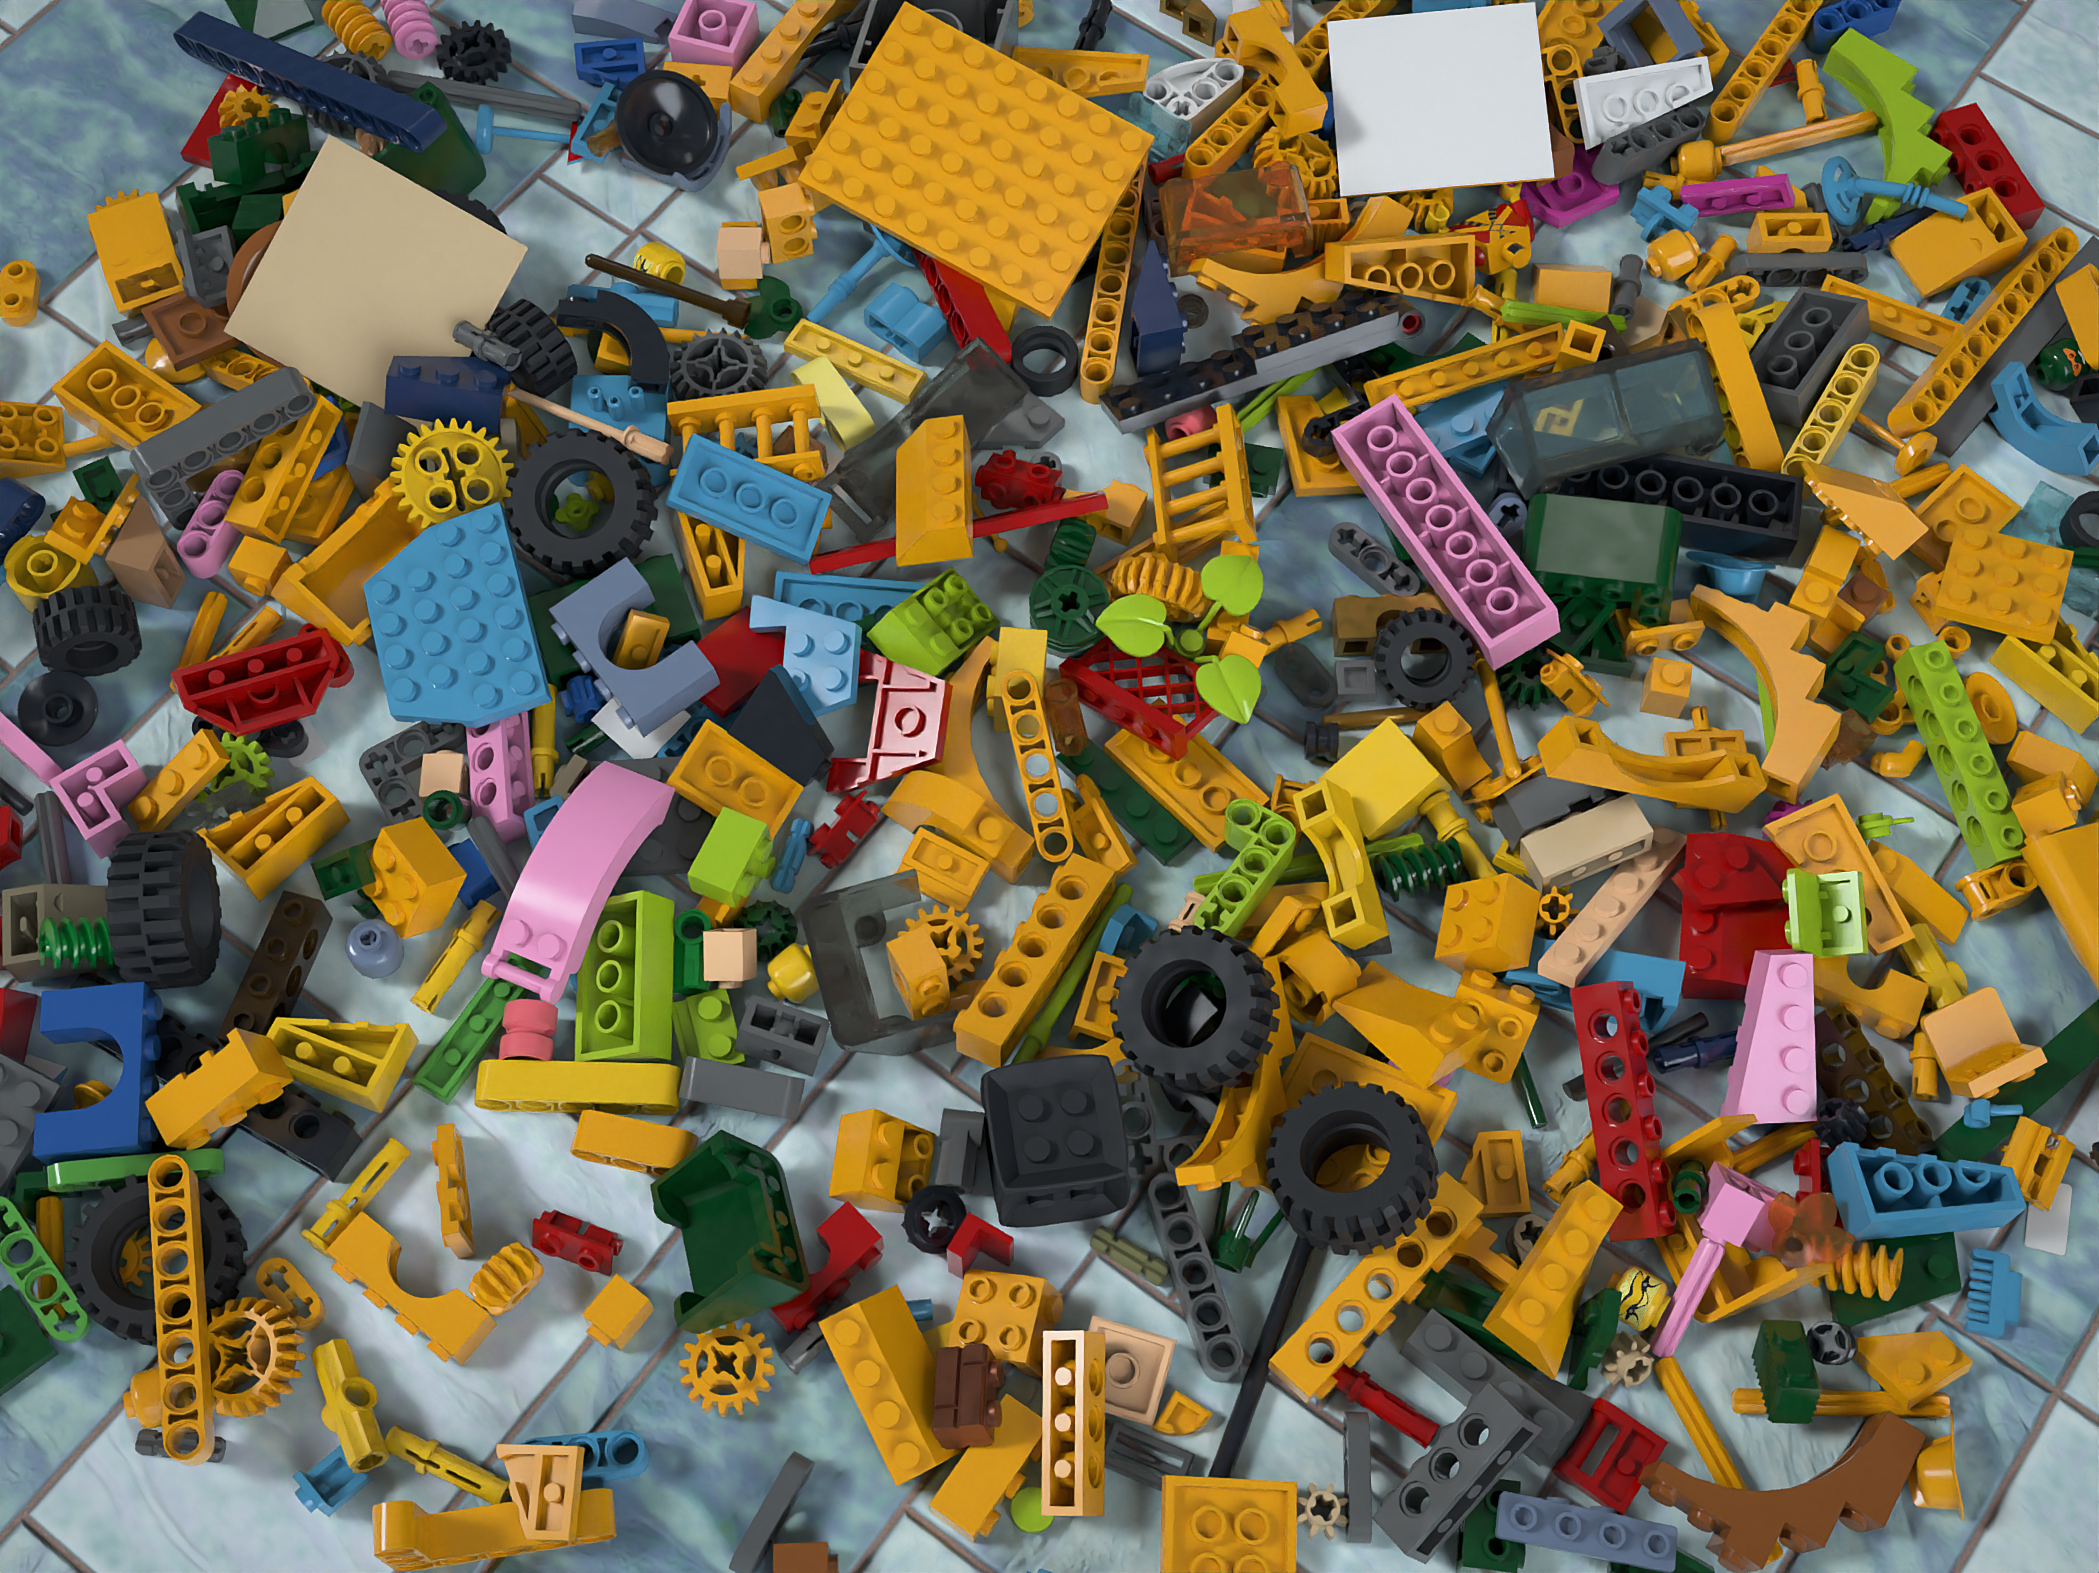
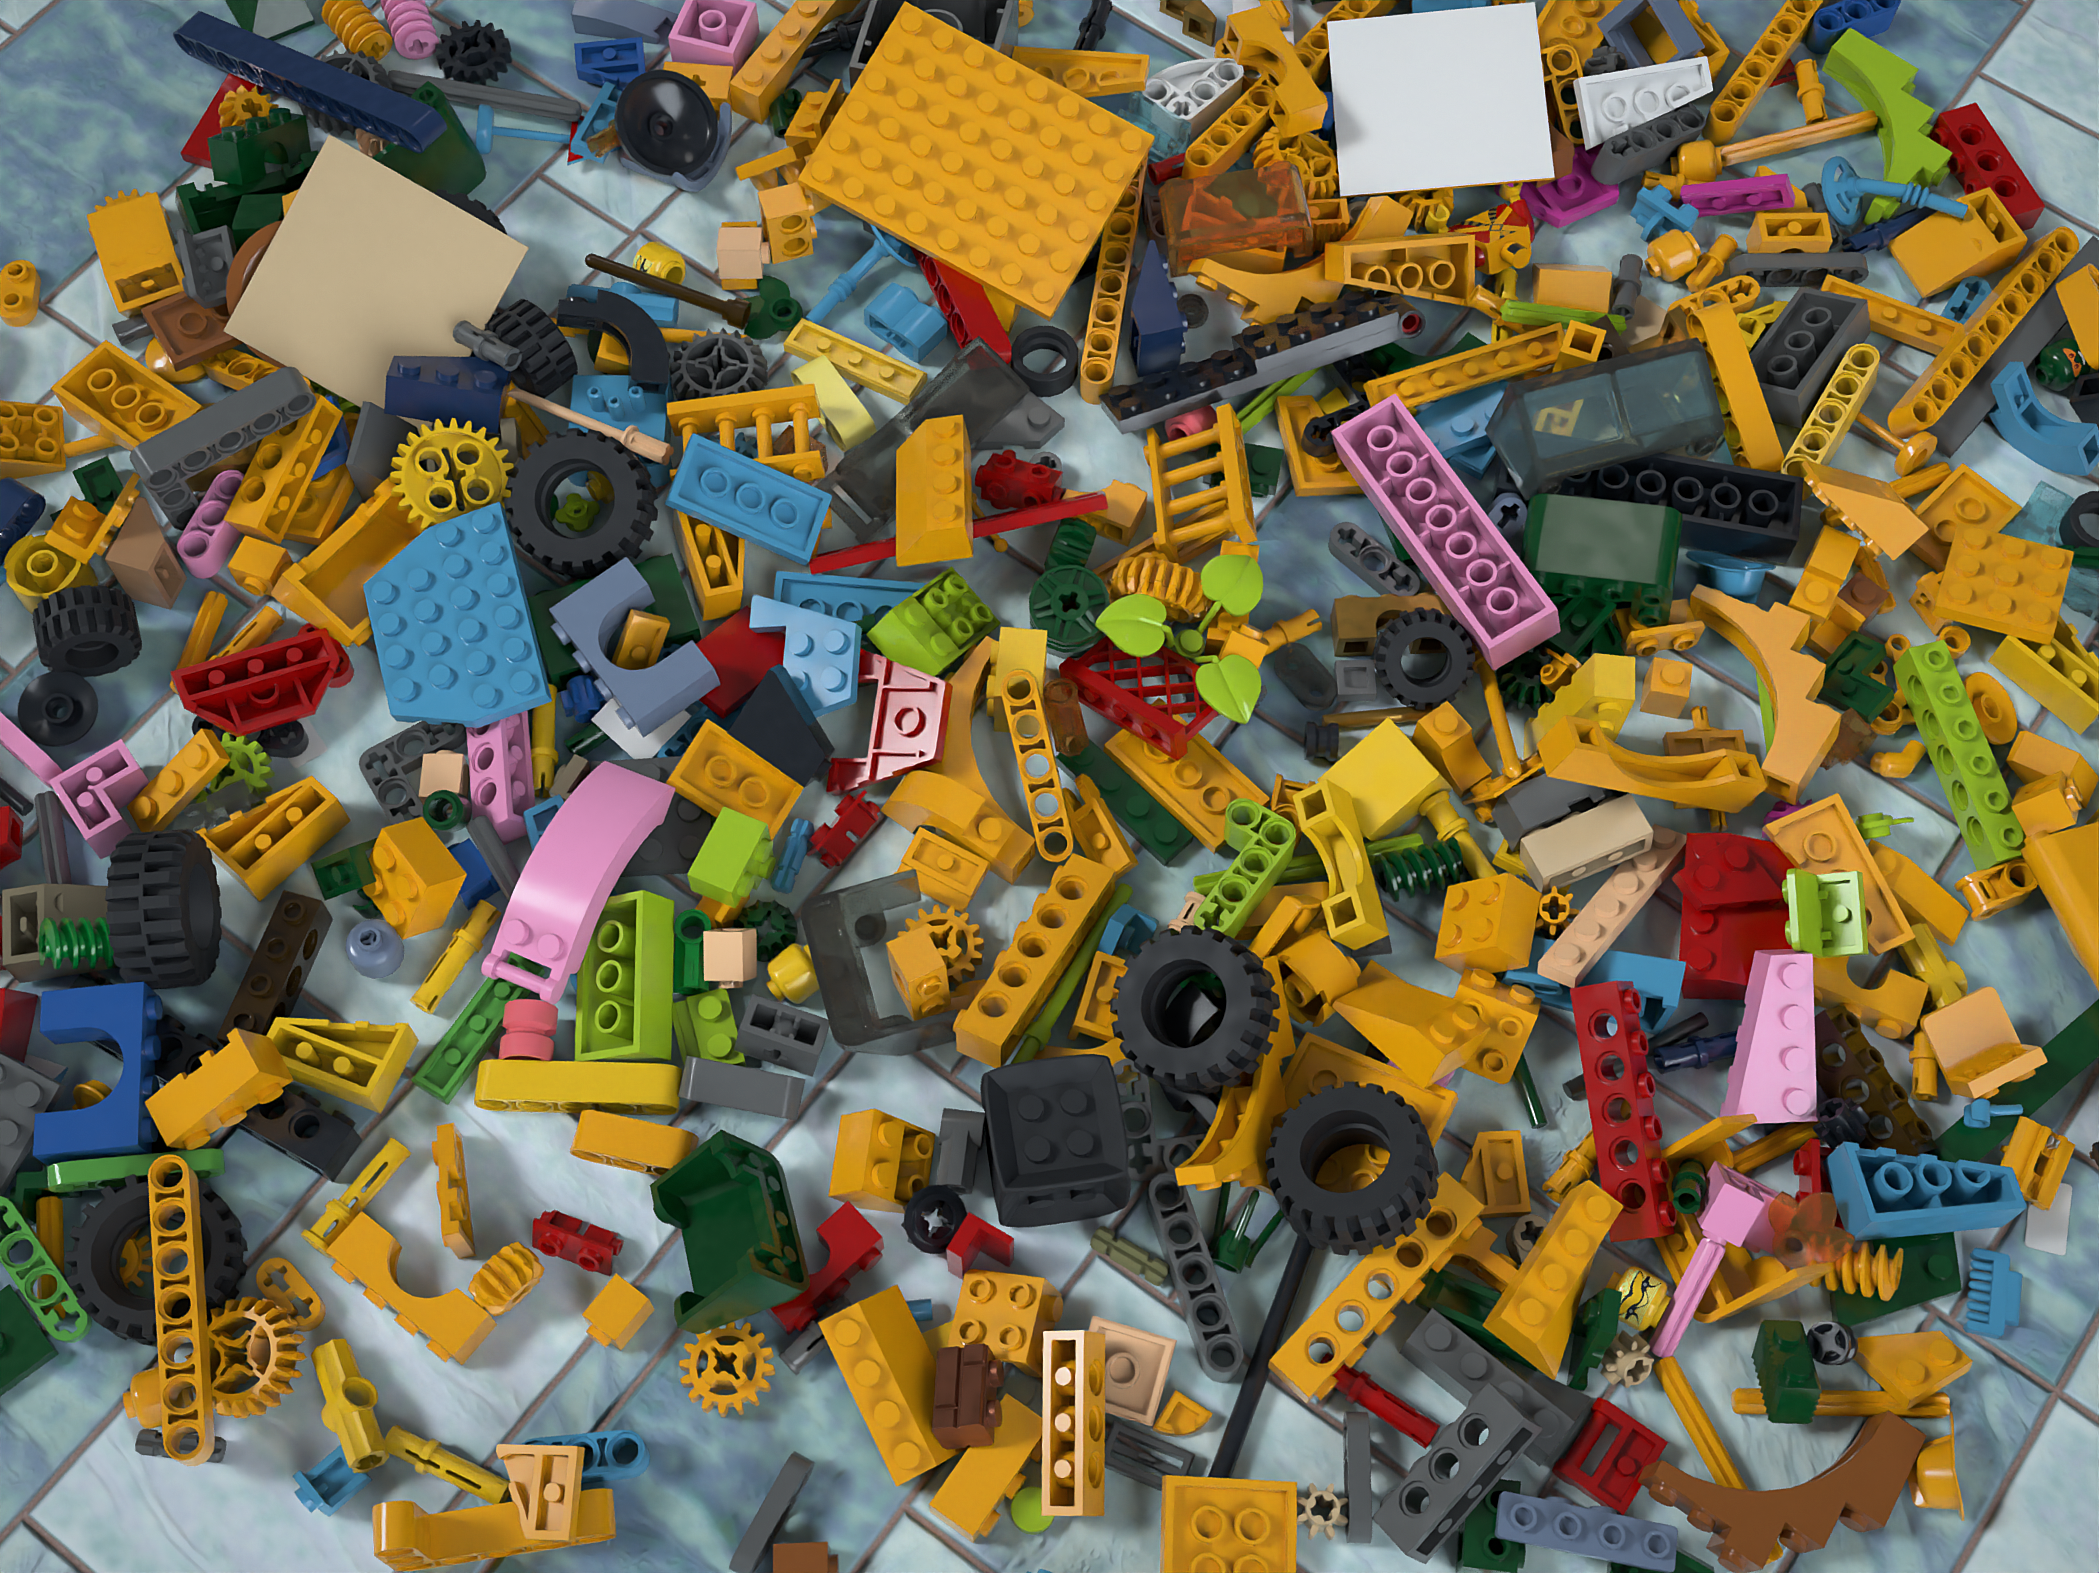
none -> yellow wedge [1523,653,1635,760]

